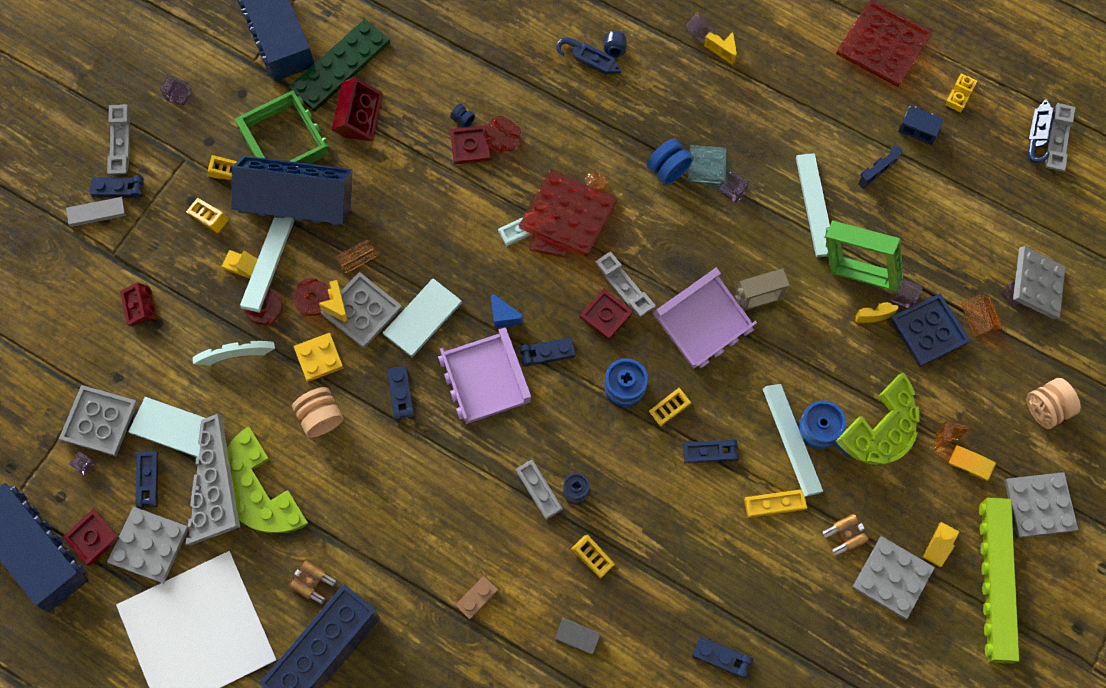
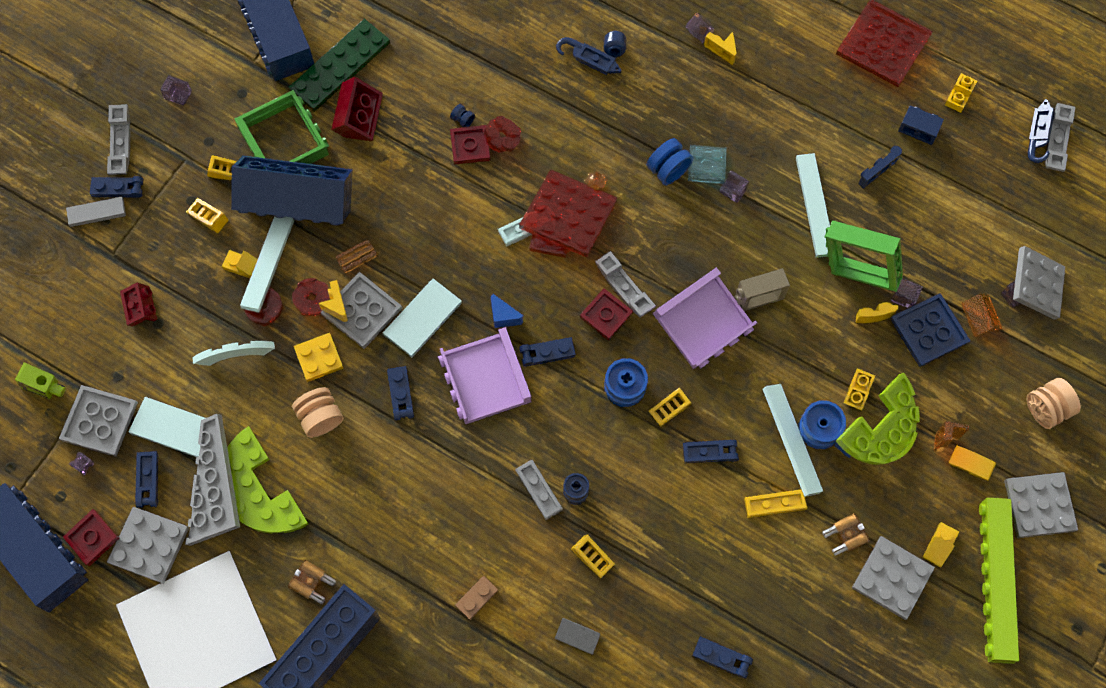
none -> lime torso [15,363,66,399]
none -> yellow slope [844,368,875,411]

